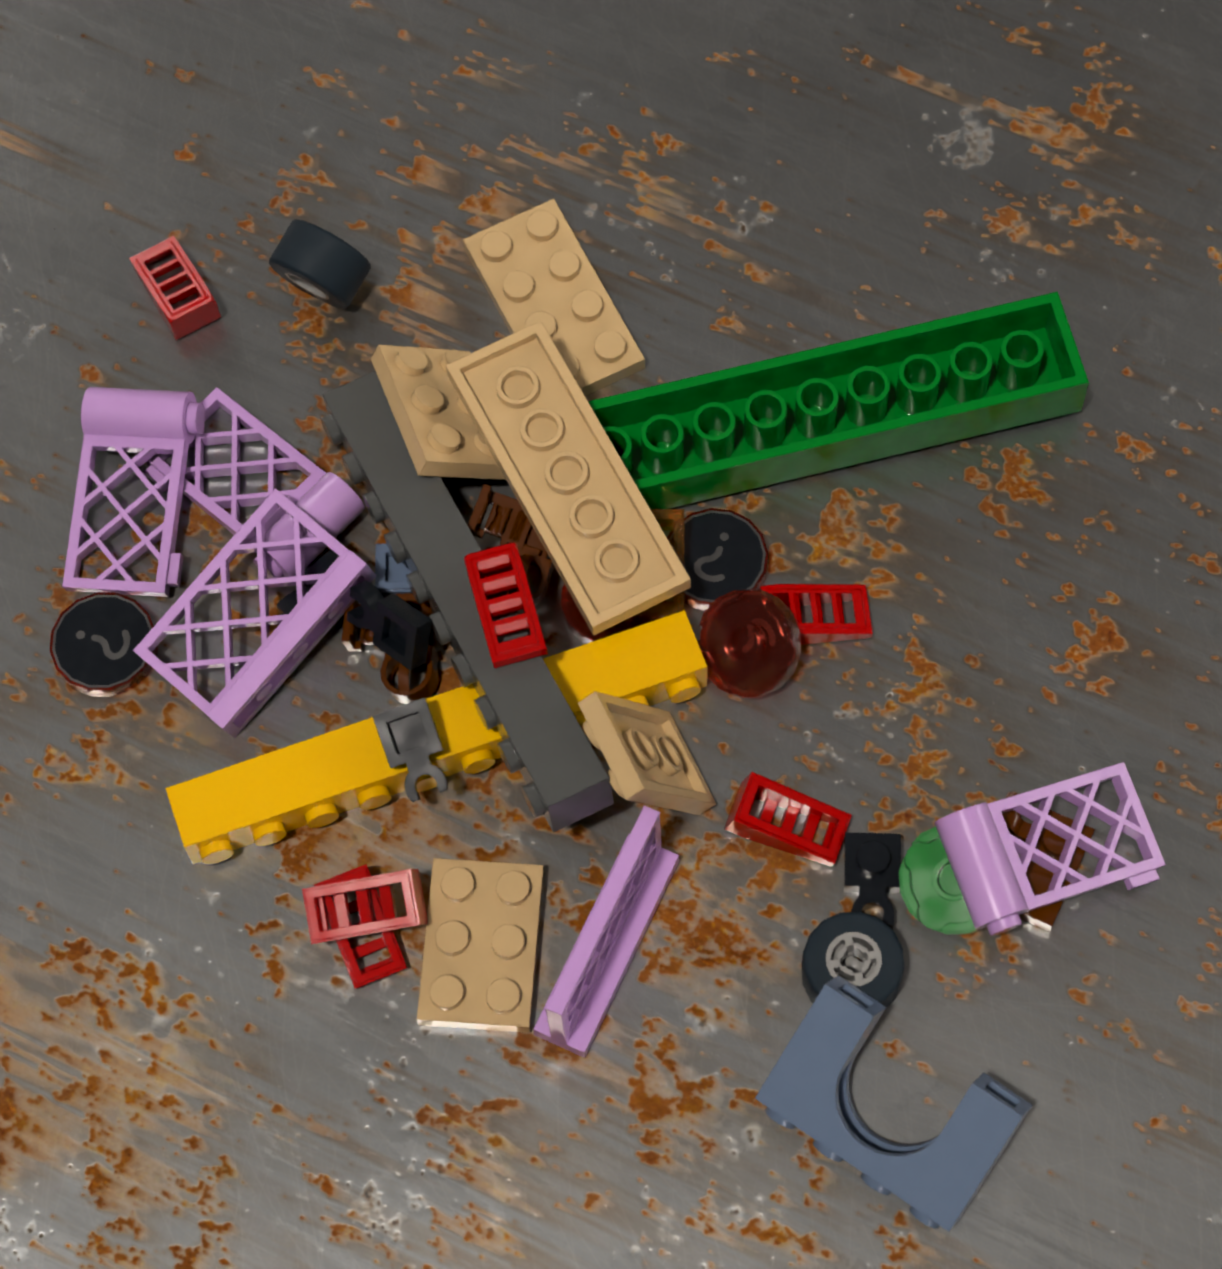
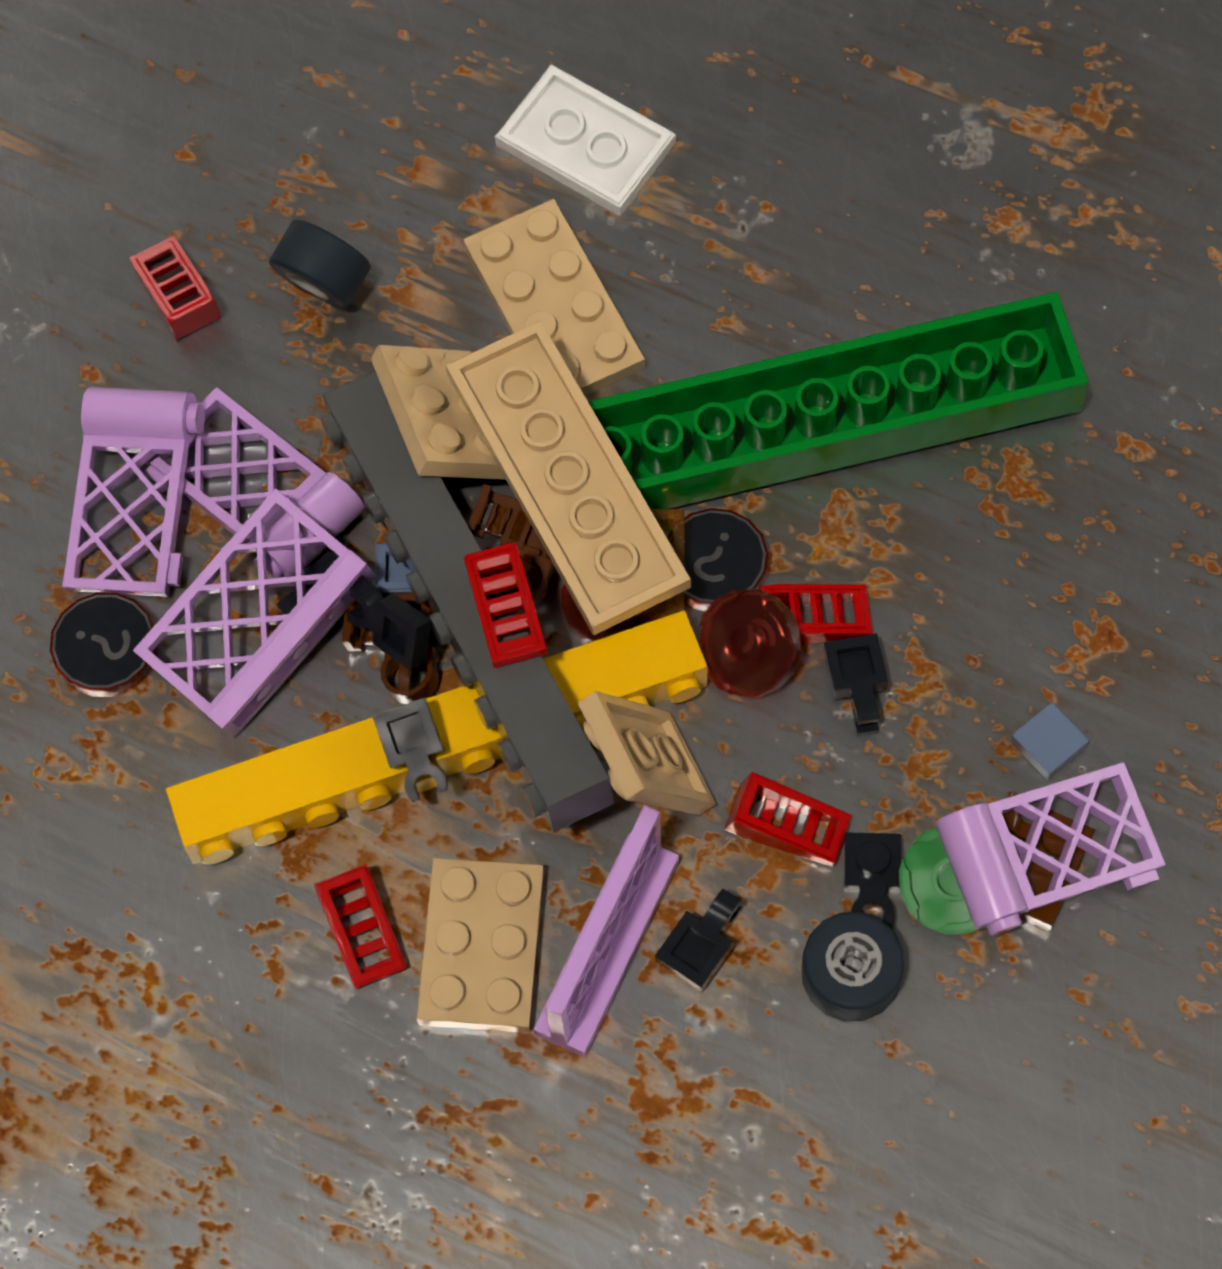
slope [302,869,428,945] -> none
sand blue arch [755,975,1033,1232] -> none
none -> white tile [495,65,676,217]
none -> black plate [655,888,742,992]
none -> black plate [823,633,888,736]
none -> sand blue tile [1010,702,1090,781]

